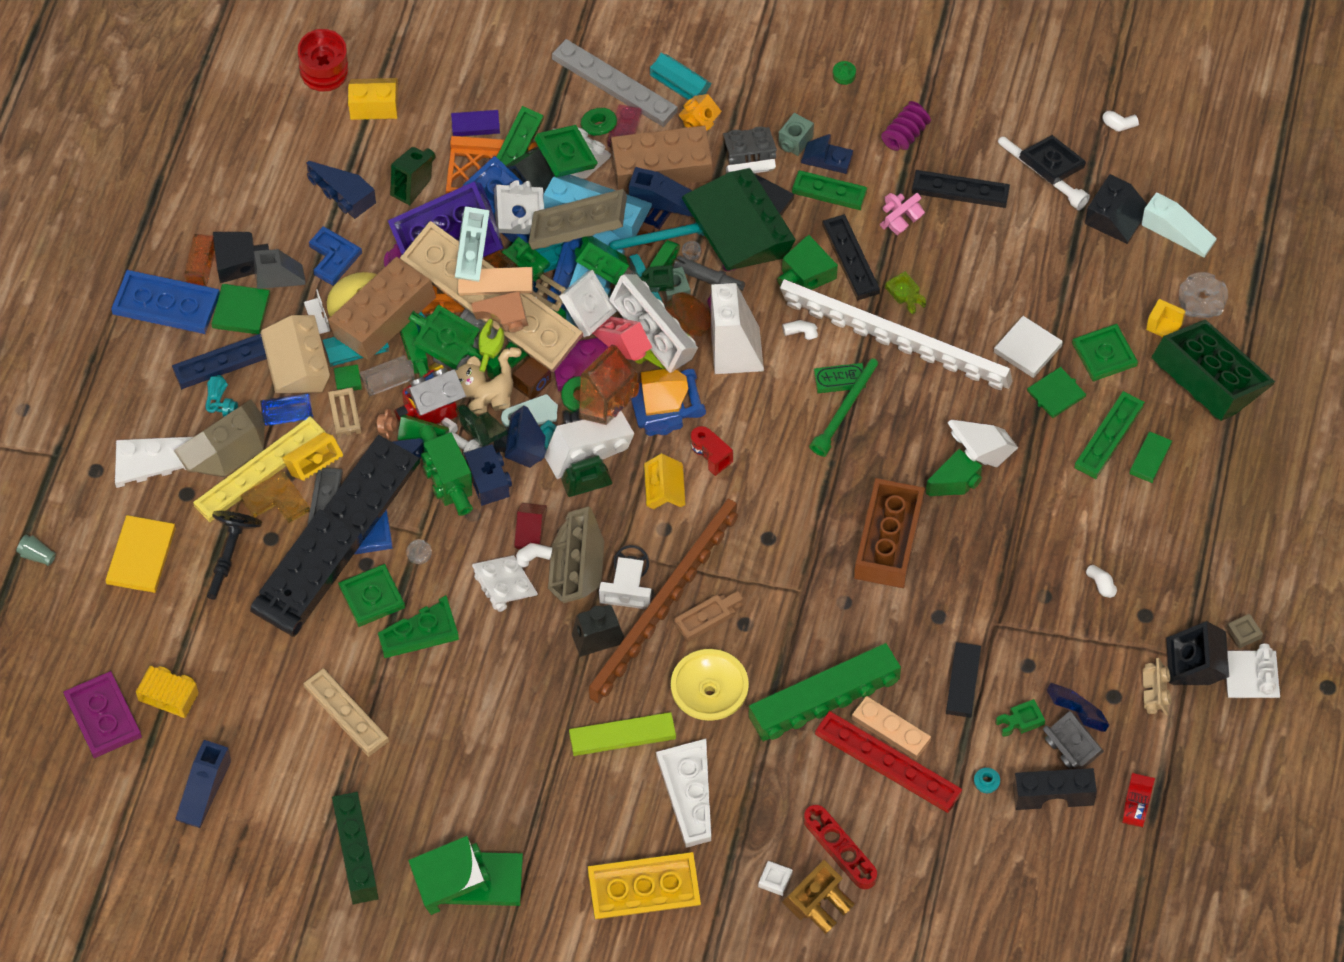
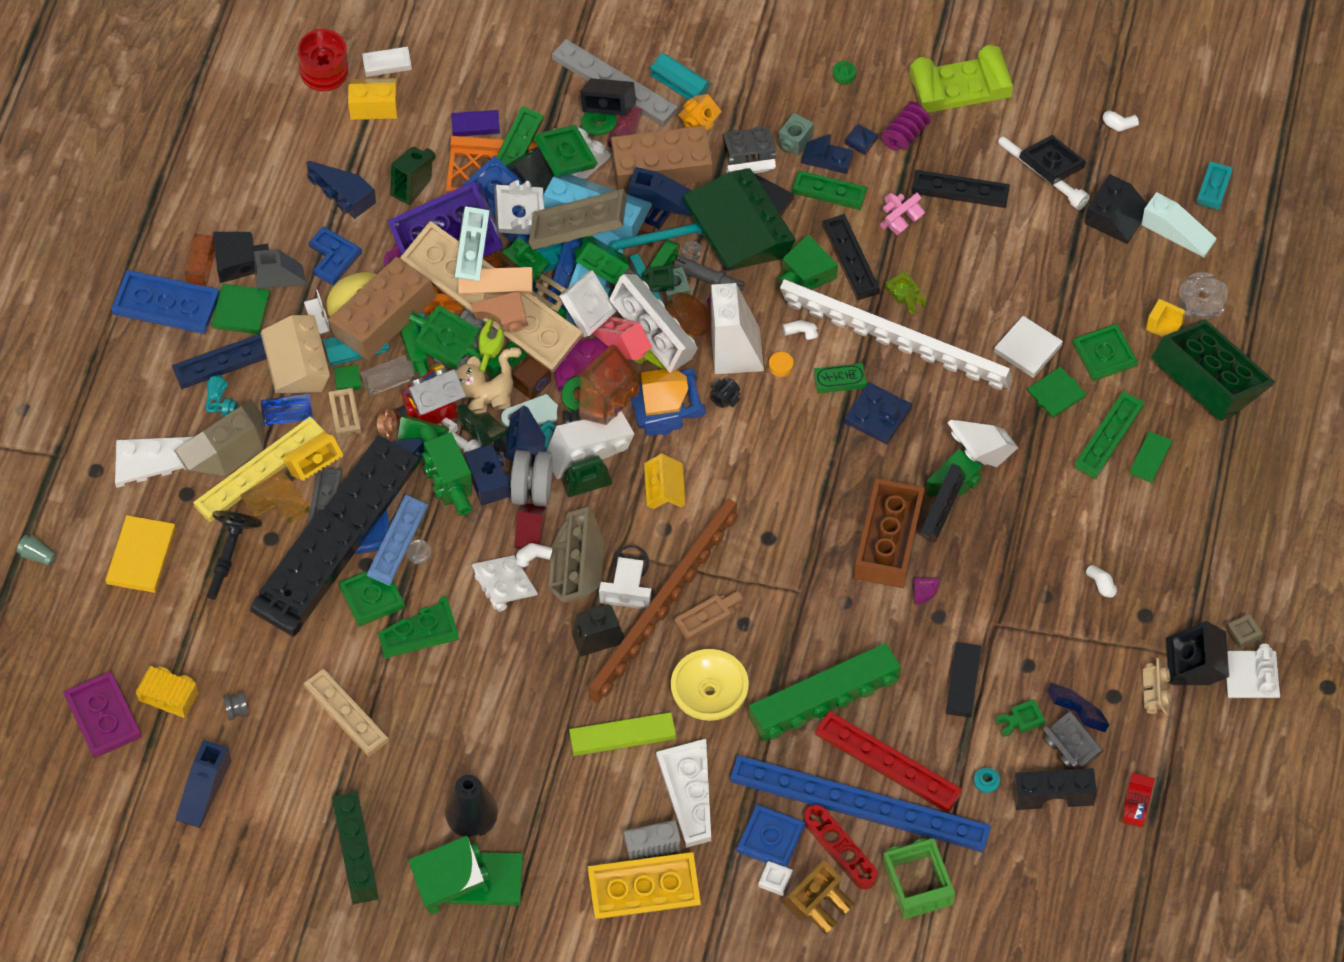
red leg [691,426,733,476] -> none
green piece [809,358,878,457] -> none
light nougat plate [852,696,931,760] -> none
none -> dark grey wheel [223,691,249,721]
none -> white tile [362,47,412,77]
none -> medium blue tile [367,494,428,586]
none -> black cone [445,775,498,838]
none -> light grey wheel [511,450,553,507]
none -> black brick [580,78,636,116]
none -> light grey brick [624,820,681,861]
none -> black gear [710,378,740,408]
none -> blue plate [730,755,991,853]
none -> blue tile [737,804,806,867]
none -> light orange tile [769,352,794,377]
none -> dark blue hinge [844,382,912,445]
none -> dark blue tile [845,124,878,155]
none -> bright green window [882,838,955,920]
none -> lime piece [909,45,1013,113]
none -> magenta tile [914,578,940,605]
none -> black tile [920,463,966,543]
none -> teal plate [1196,161,1233,210]

